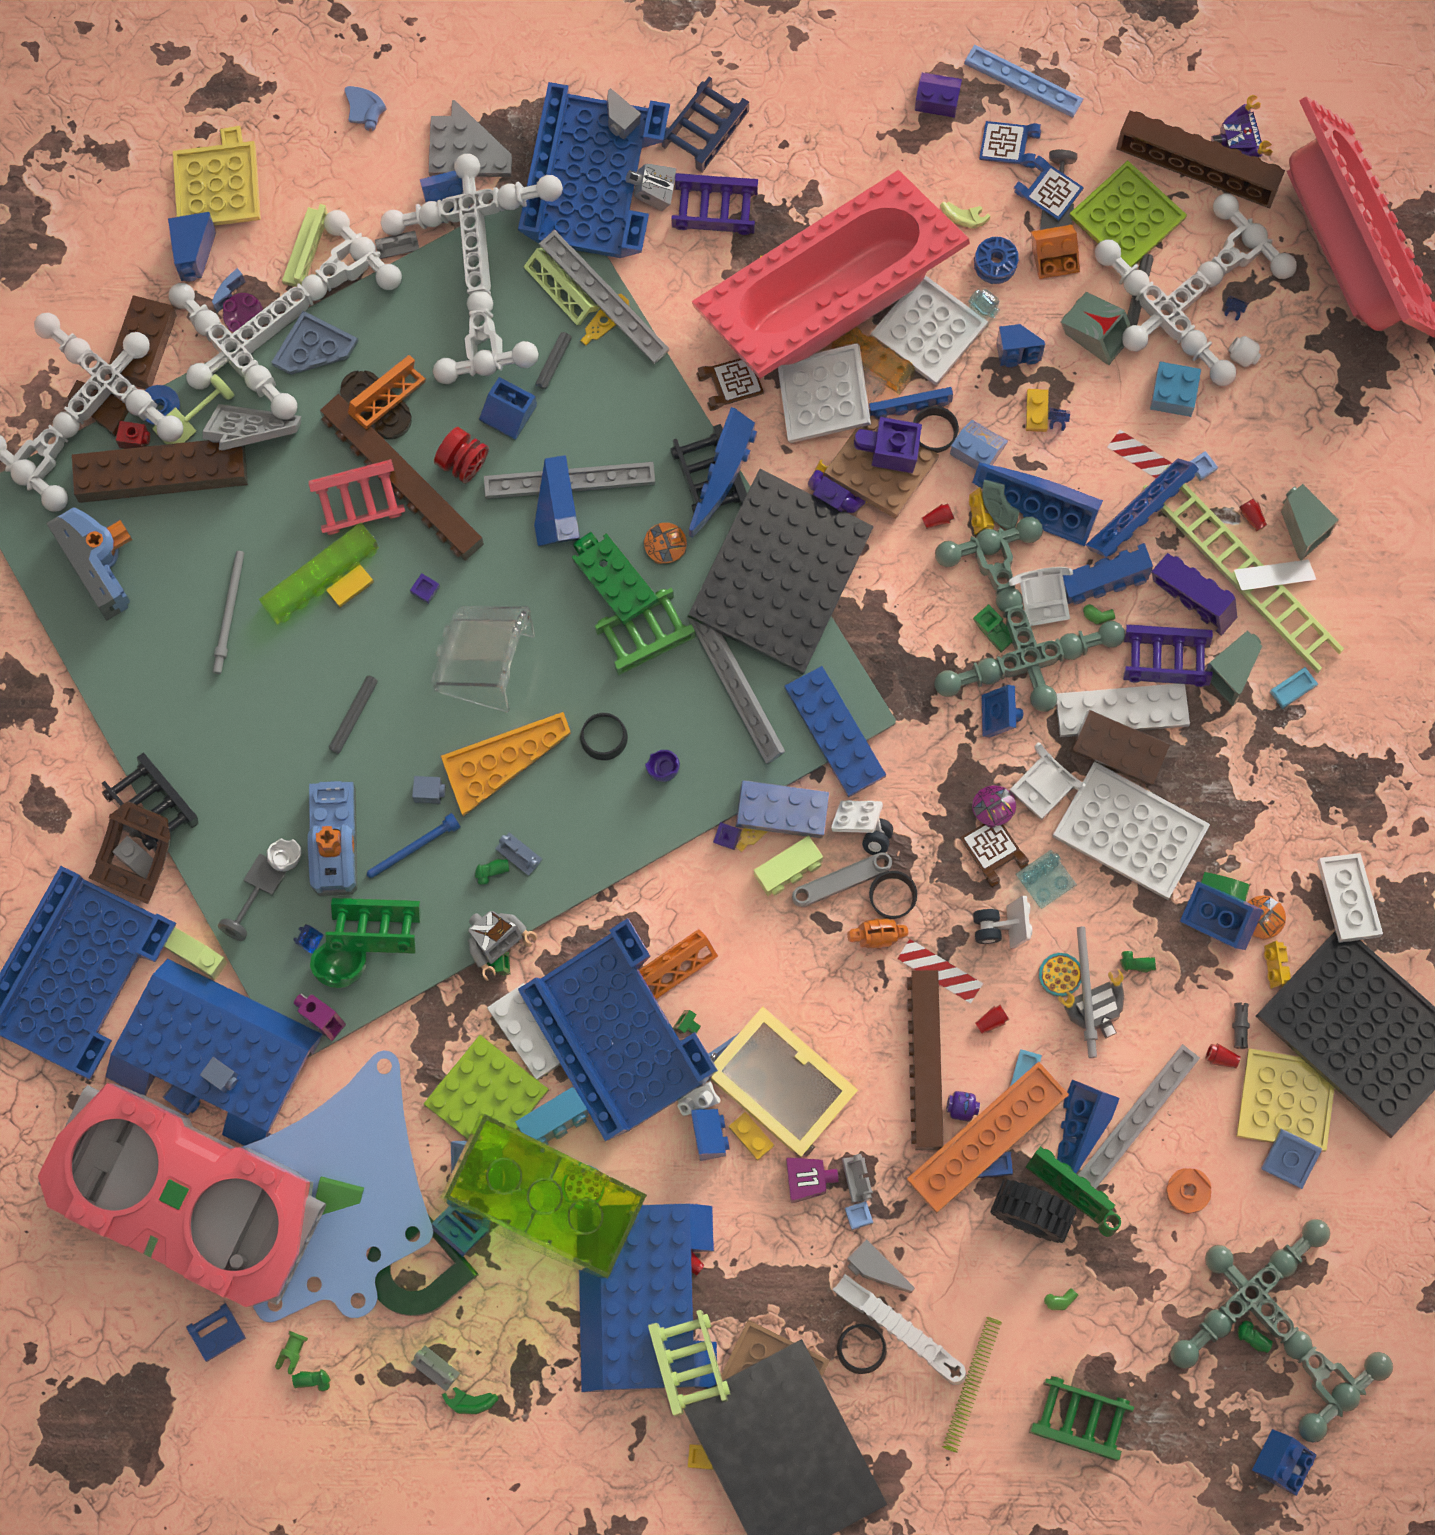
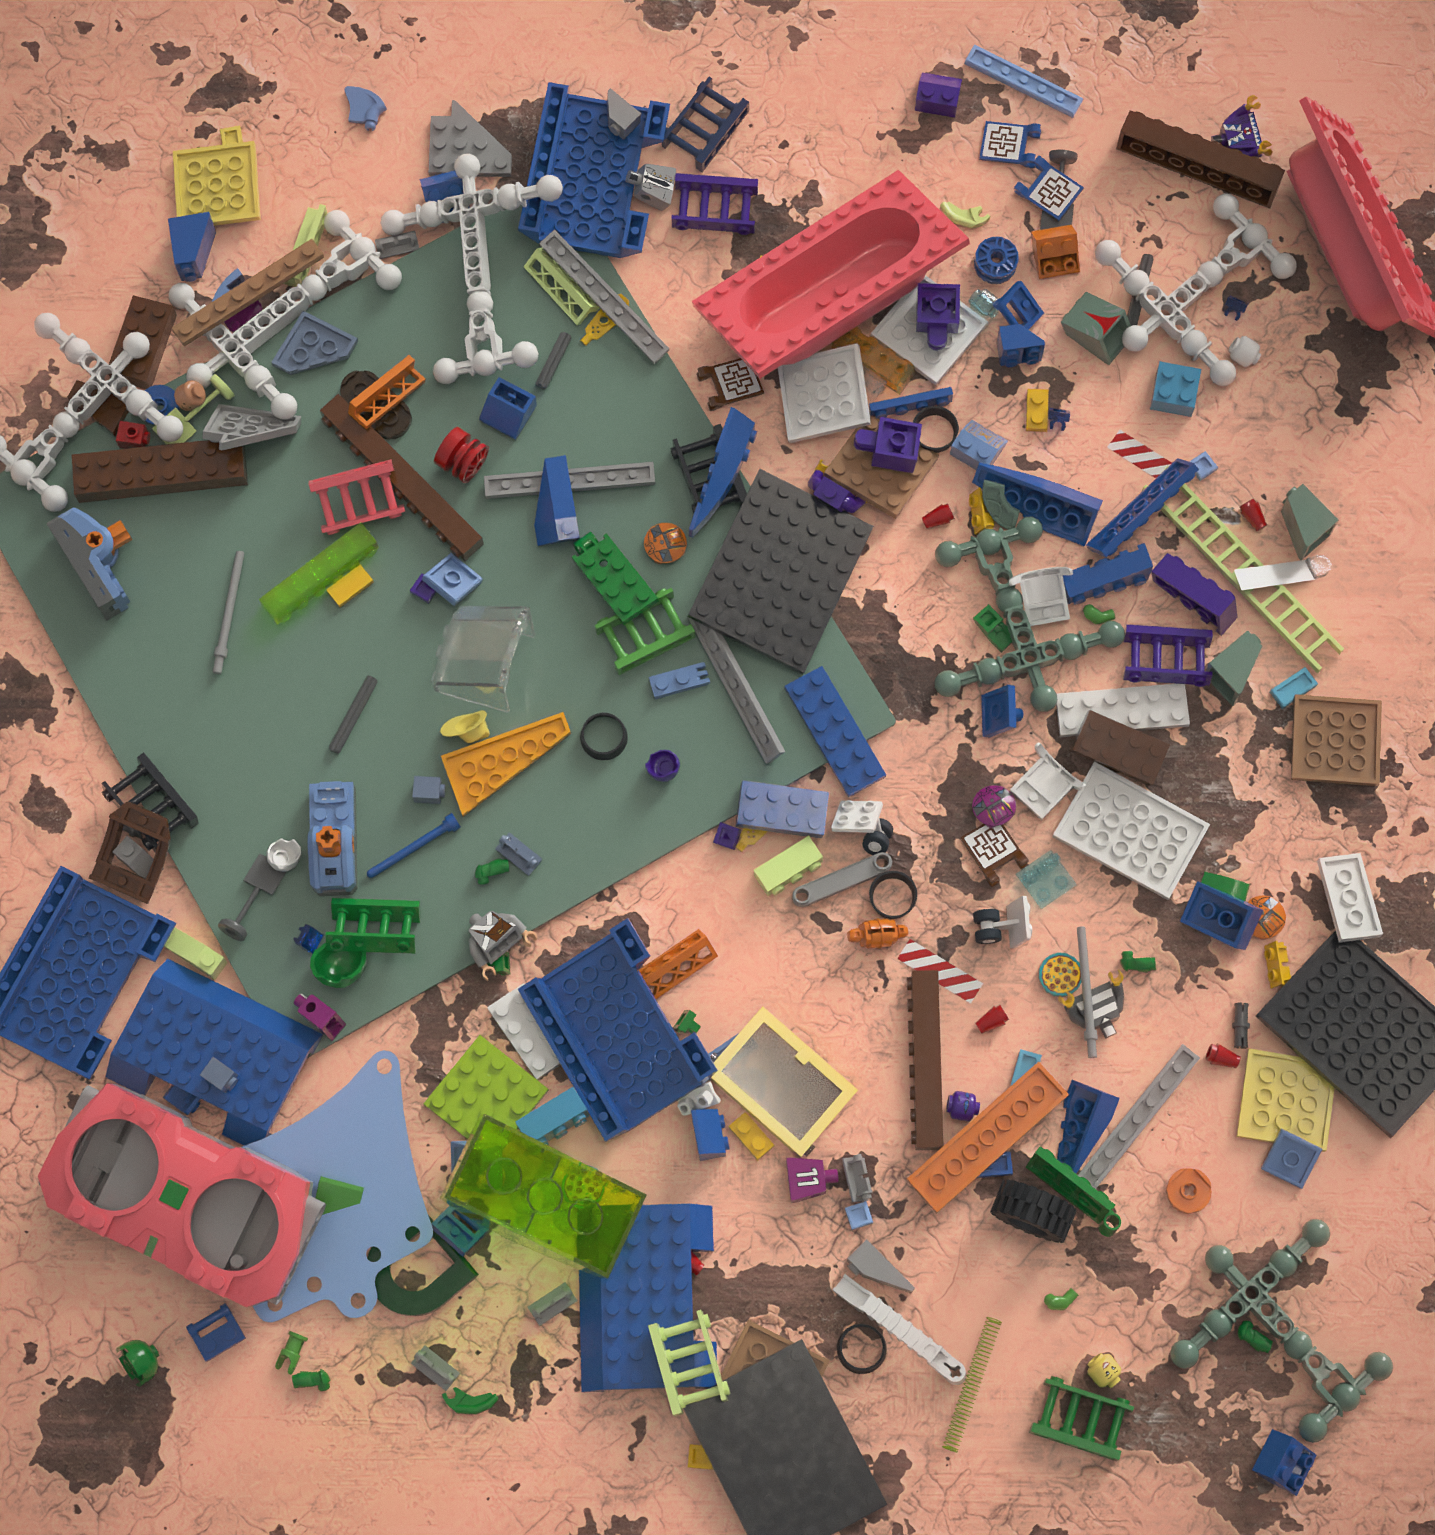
lime plate [1069,160,1187,268] -> none
none -> green cylinder [116,1339,159,1387]
none -> medium nougat plate [172,239,324,347]
none -> nougat head [174,380,206,411]
none -> medium blue tile [422,553,483,606]
none -> light yellow piece [440,710,490,743]
none -> light grey hinge [528,1282,577,1326]
none -> medium blue hinge [649,662,711,699]
none -> dark purple brick [916,283,960,351]
none -> blue plate [993,281,1044,330]
none -> light yellow head [1087,1353,1121,1388]
none -> medium nougat plate [1291,694,1382,786]
none -> clear tile [1305,555,1332,579]

